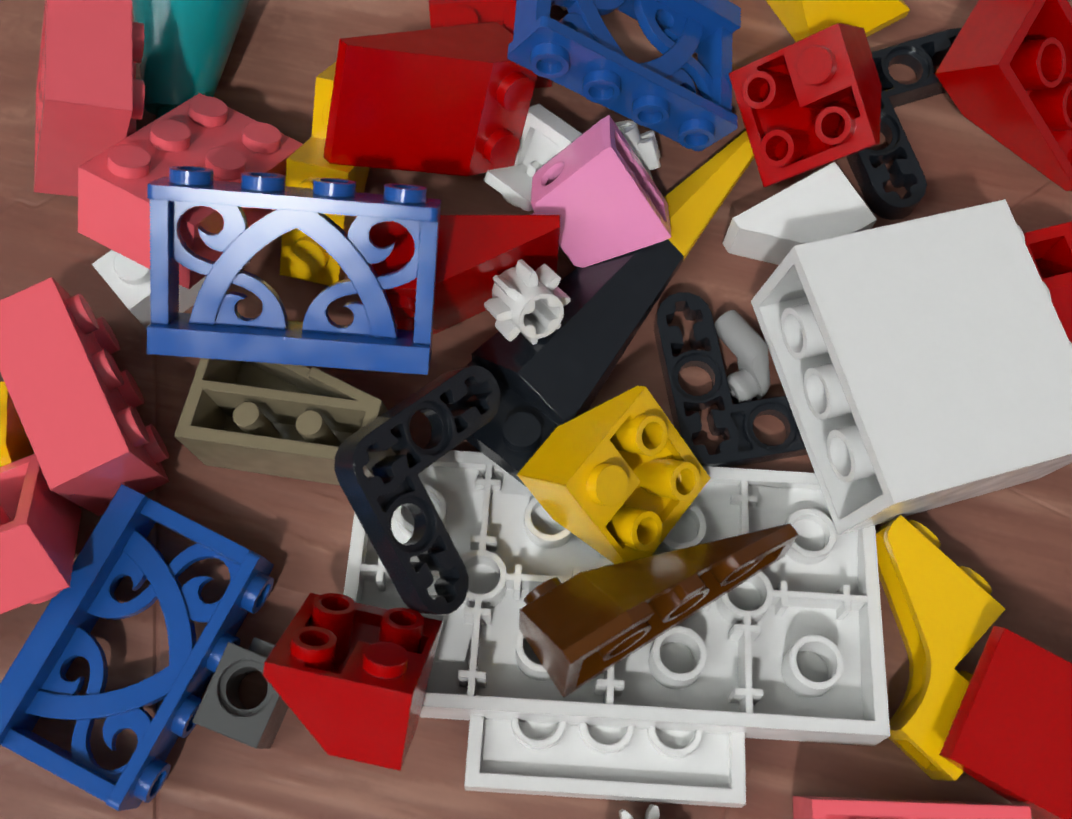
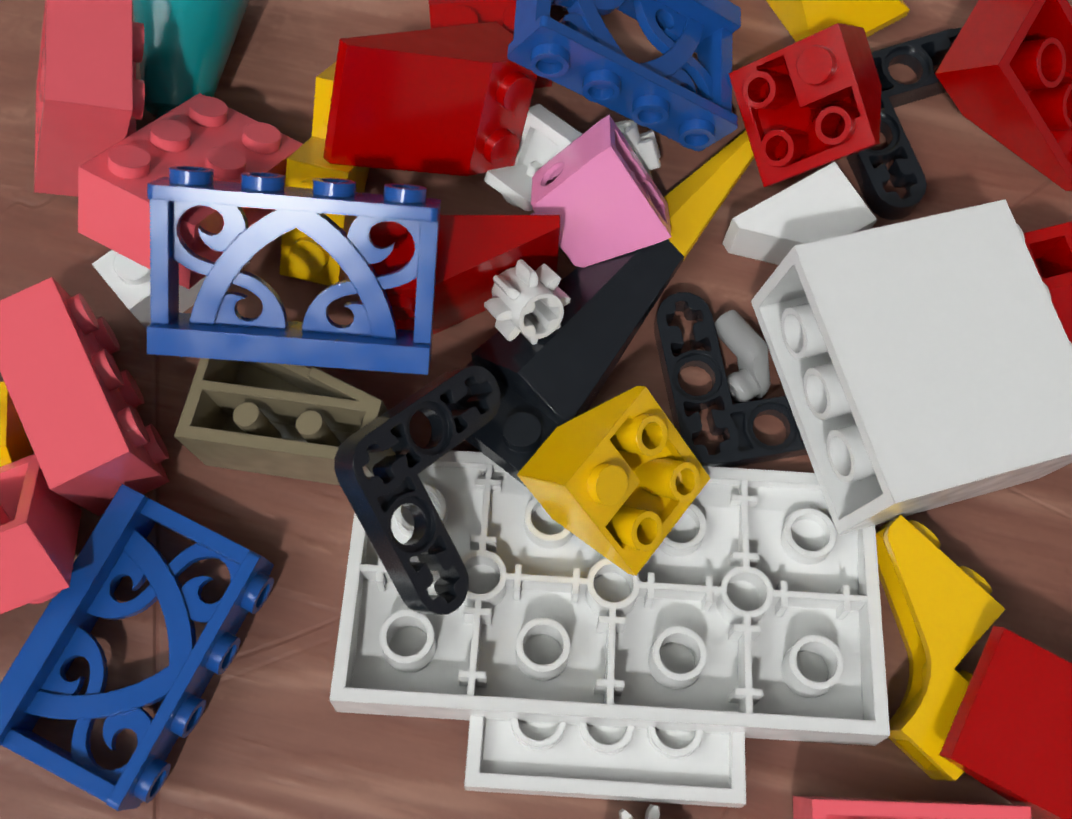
dark grey brick [192,637,289,749] -> none
red slope [263,593,443,771] -> none
reddish brown wedge [519,523,799,698] -> none

